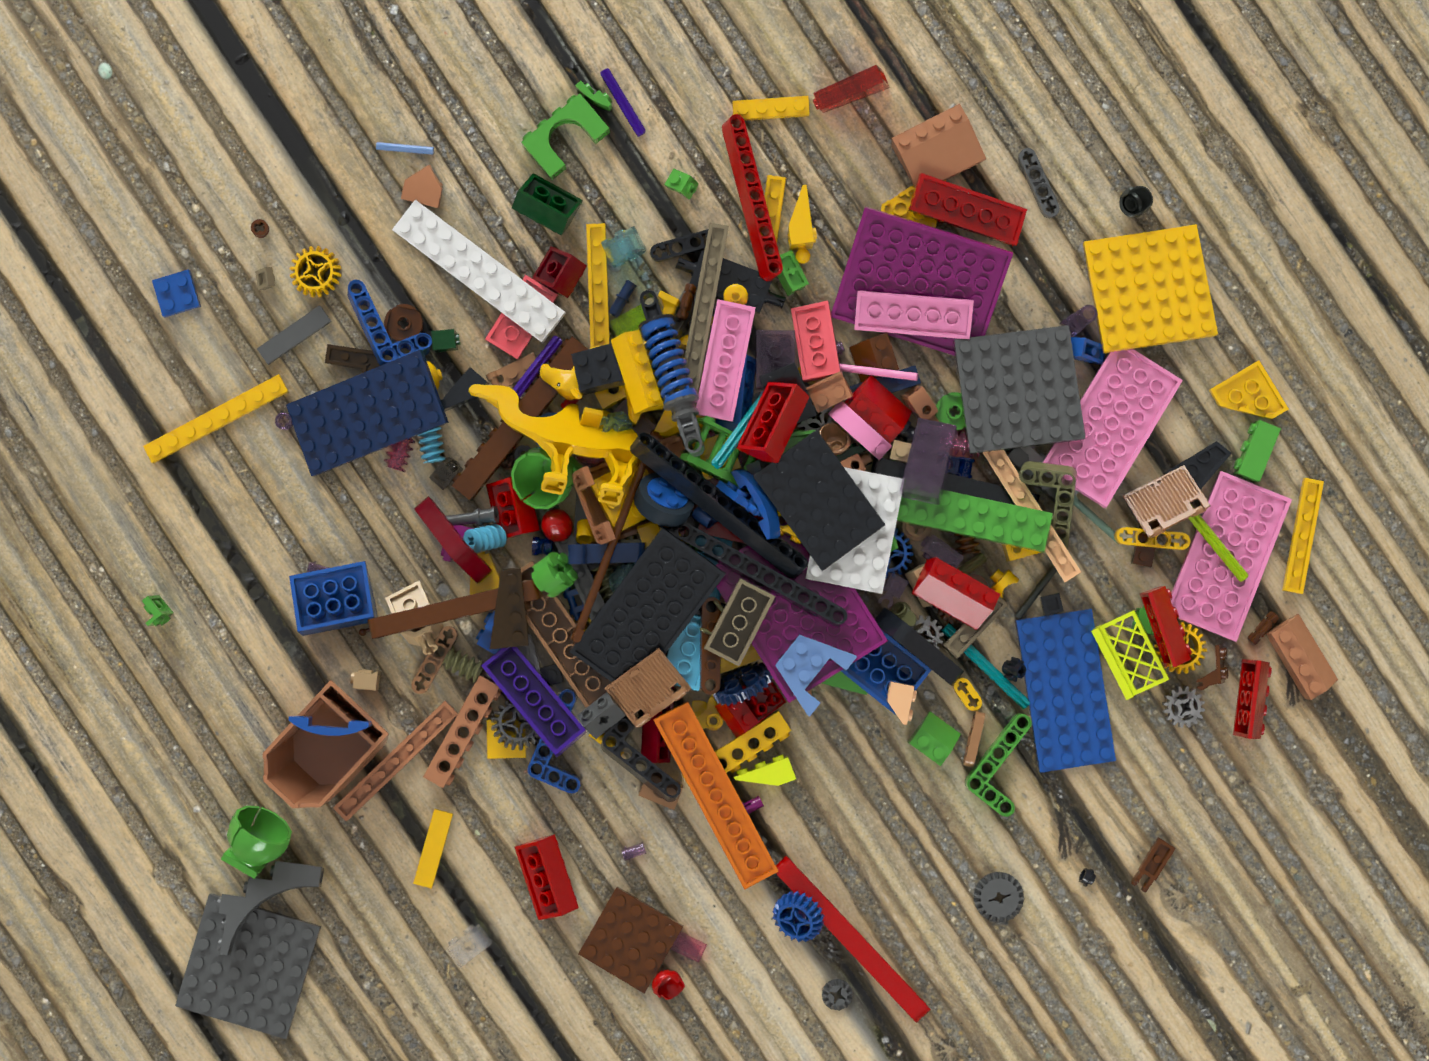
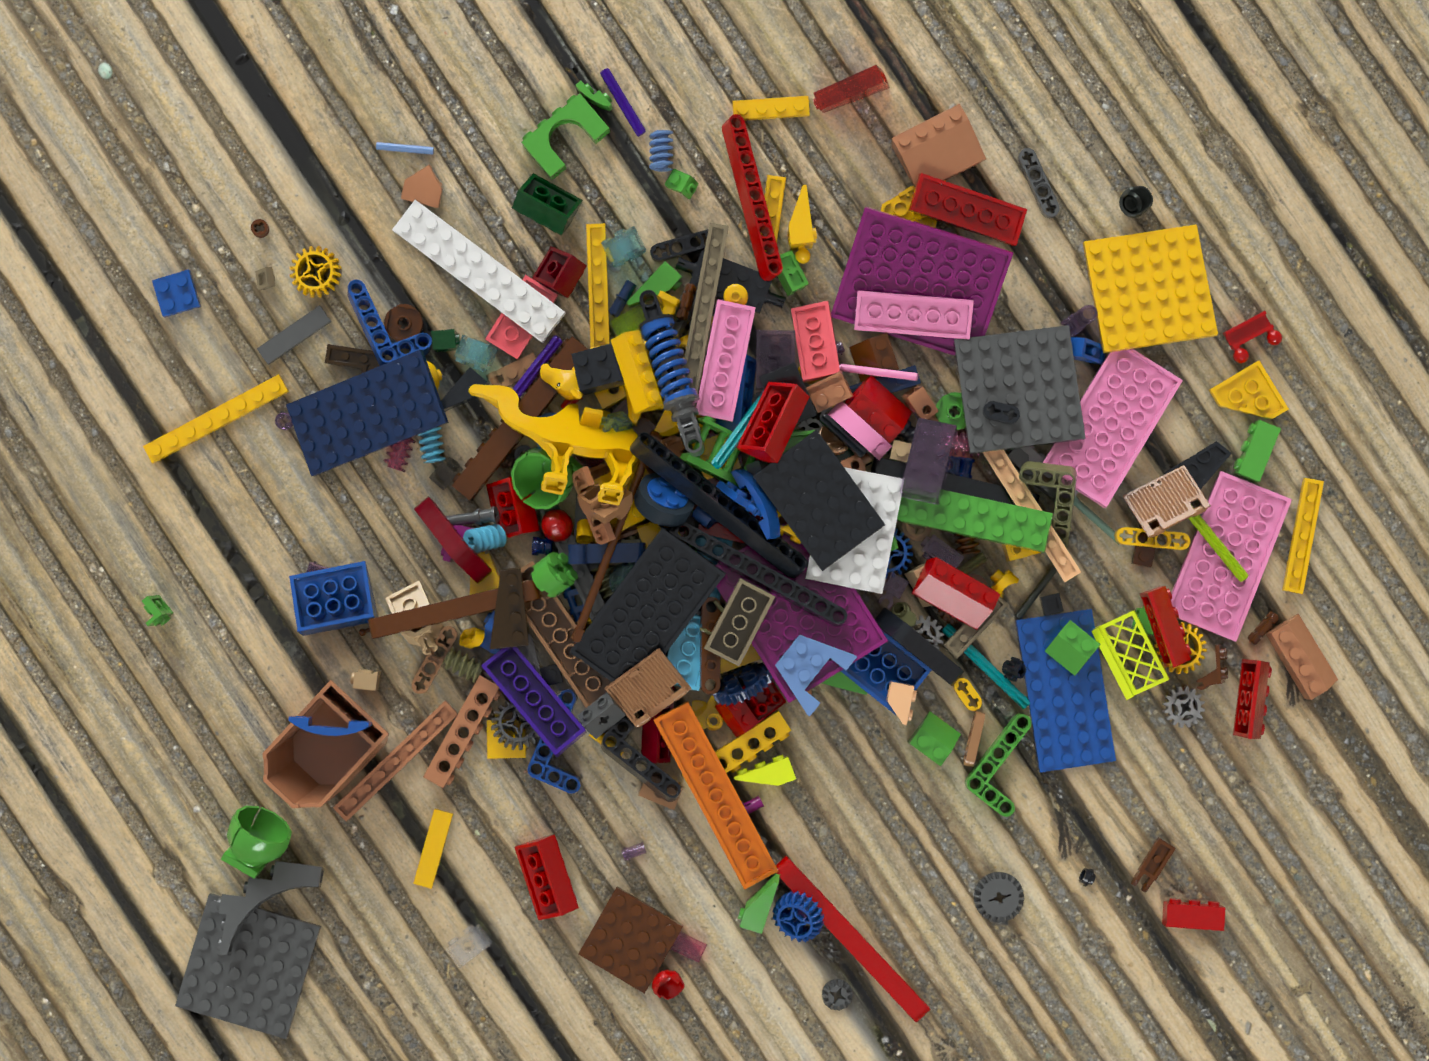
none -> clear light blue brick [454,334,498,372]
none -> yellow beam [459,627,485,649]
none -> medium nougat brick [577,483,633,524]
none -> bright green slope [626,261,682,308]
none -> medium blue piece [649,130,673,172]
none -> bright green slope [738,874,780,934]
none -> black axle [819,414,867,458]
none -> black beam [983,401,1020,424]
none -> bright green slope [1044,620,1101,676]
none -> red brick [1162,898,1226,931]
none -> red gear [1223,311,1282,363]

